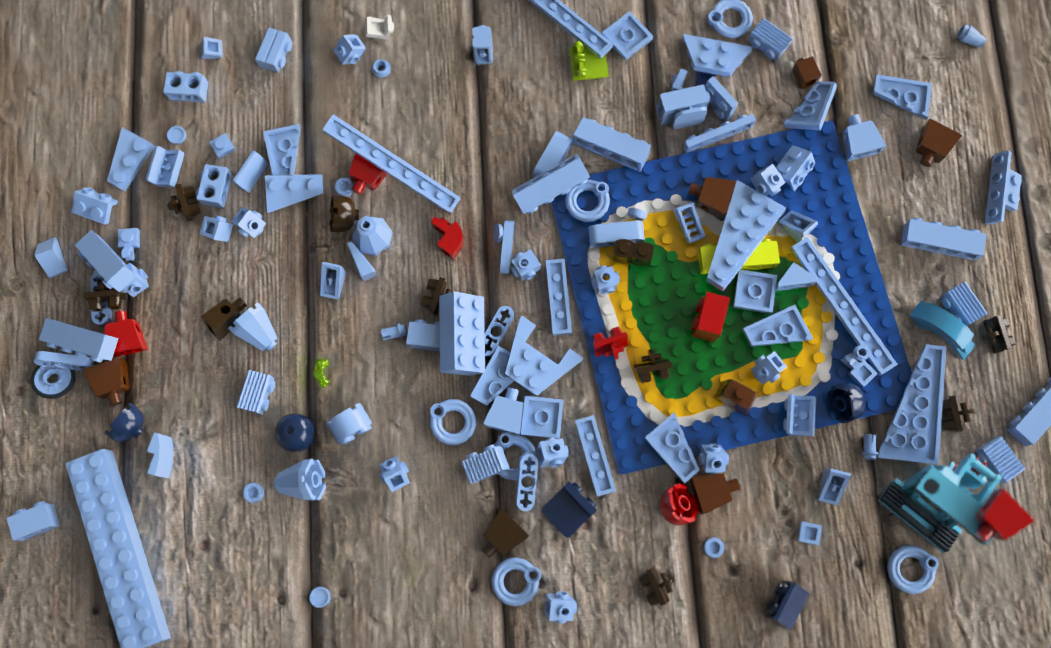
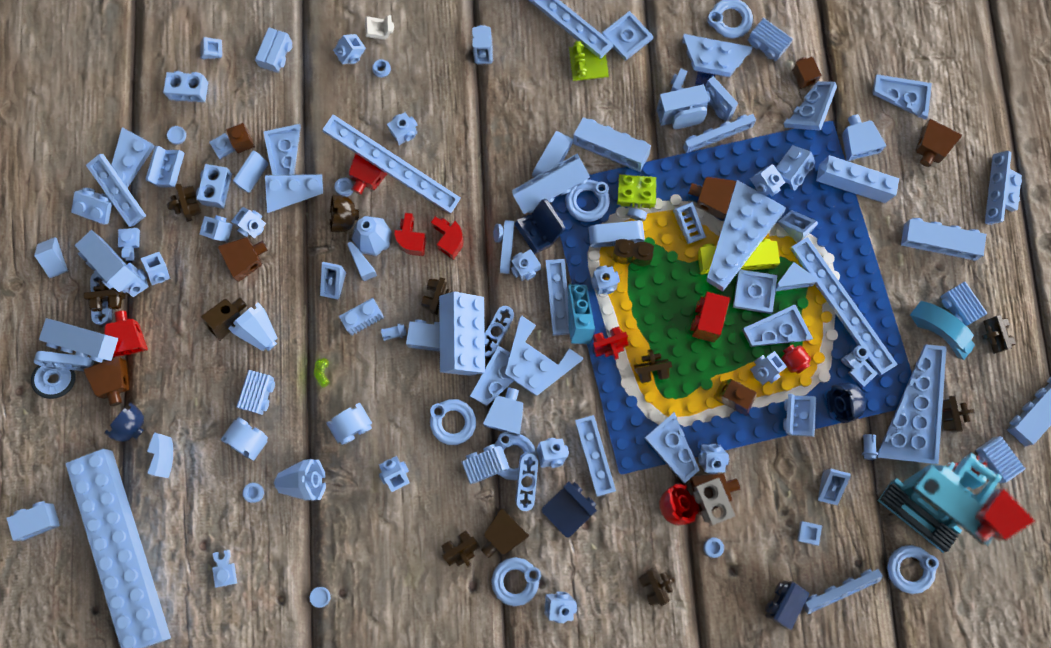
dark blue cylinder [275,413,315,452] -> none
light blue plate [521,396,564,439] -> none
light blue cone [956,24,986,48] -> none
none -> light blue plate [86,154,146,227]
none -> light blue brick [141,252,170,285]
none -> light blue plate [212,550,237,588]
none -> reddish brown torso [218,237,268,282]
none -> light blue brick [220,417,268,461]
none -> reddish brown brick [226,123,255,154]
none -> light blue brick [339,298,384,336]
none -> light blue brick [387,112,418,145]
none -> red brick [395,213,427,256]
none -> dark brown hips [441,531,480,567]
none -> dark blue bracket [514,199,565,254]
none -> dark azure slope [568,284,595,344]
none -> lime hinge [617,174,656,209]
none -> light grey brick [693,478,735,526]
none -> red head [781,344,811,374]
none -> light blue plate [804,569,883,615]
none -> light blue brick [816,155,899,203]

